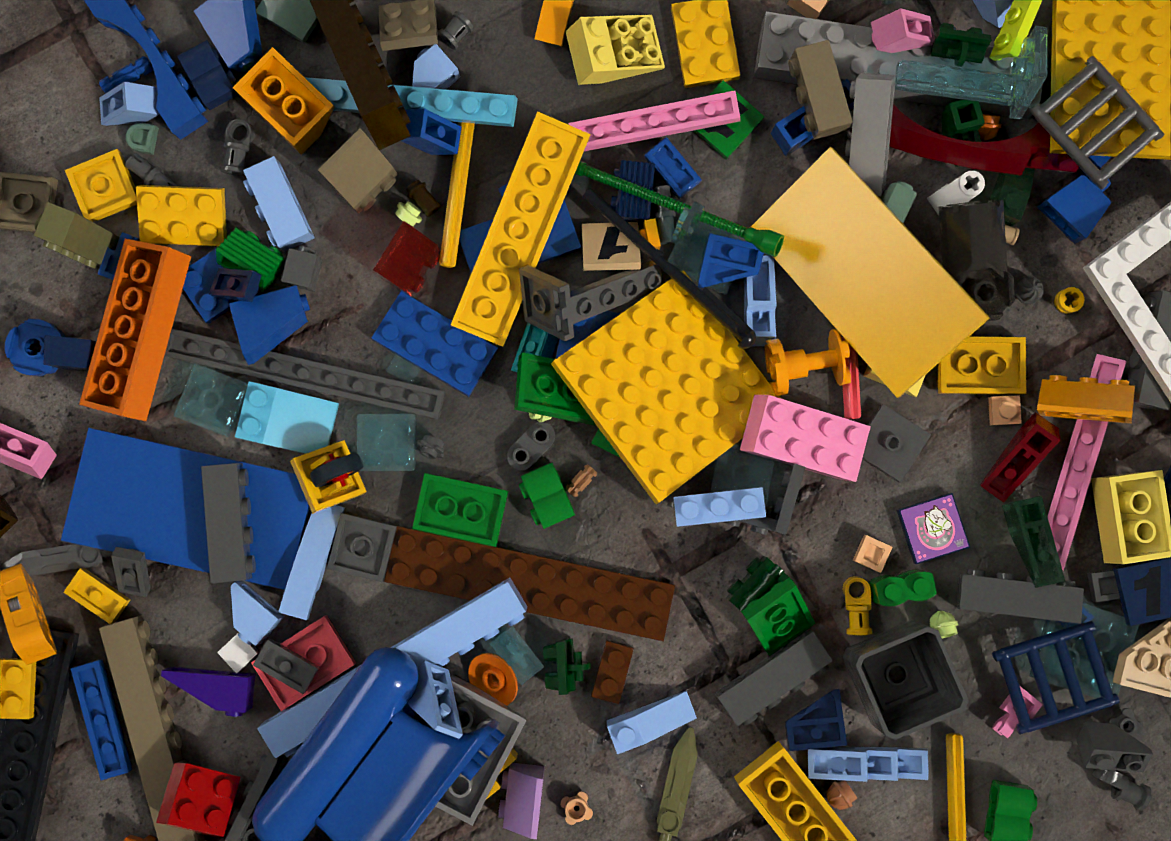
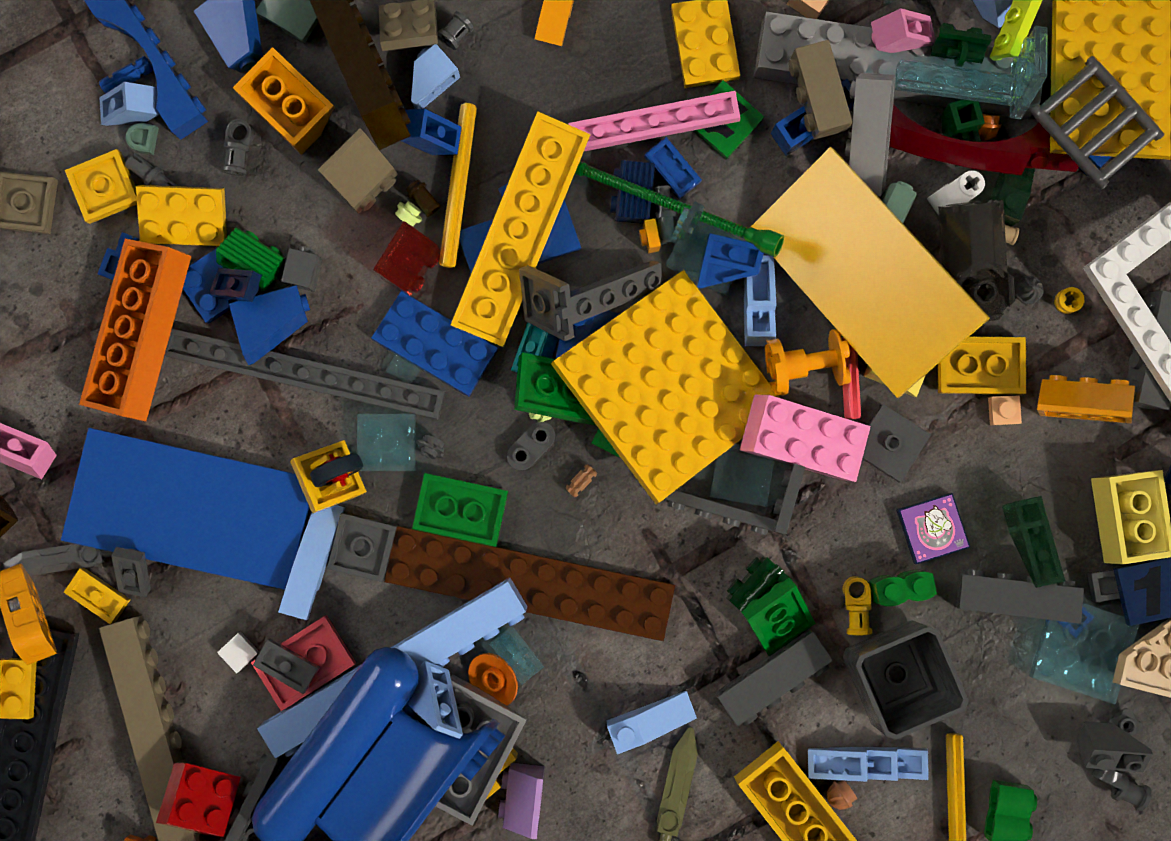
blue plate [5,319,65,376] -> none
olive brick [34,202,120,269] -> none
dark blue slope [43,335,96,371] -> none
blue plate [71,659,133,780] -> none
dark purple slope [161,667,256,717] -> none
clear light blue plate [174,363,248,437] -> none
dark blue brick [177,40,238,110] -> none
dark grey brick [201,463,256,583] -> none
light blue slope [231,580,285,646] -> none
medium azure slope [235,381,339,454] -> none
light blue brick [243,156,315,252] -> none
medium azure plate [305,77,518,127] -> none
green brick [519,462,576,529] -> none
dark green hips [543,638,591,695] -> none
light nougat plate [561,791,593,825] -> none
light yellow slope [565,15,665,85] -> none
tan tile [582,222,641,271] -> none
black bar [583,188,756,349] -> none
reddish brown plate [591,640,634,704] -> none
light blue brick [674,487,766,527] -> none
dark blue wing [784,689,847,751] -> none
light nougat plate [852,535,892,573] -> none
yellowish green plate [930,611,958,638] -> none
dark red slope [980,412,1060,503] -> none
dark blue bar [992,621,1120,735] -> none
bright pink plate [992,686,1043,738] -> none
bright pink plate [1031,354,1126,580] -> none
blue torso [1037,175,1111,244] -> none

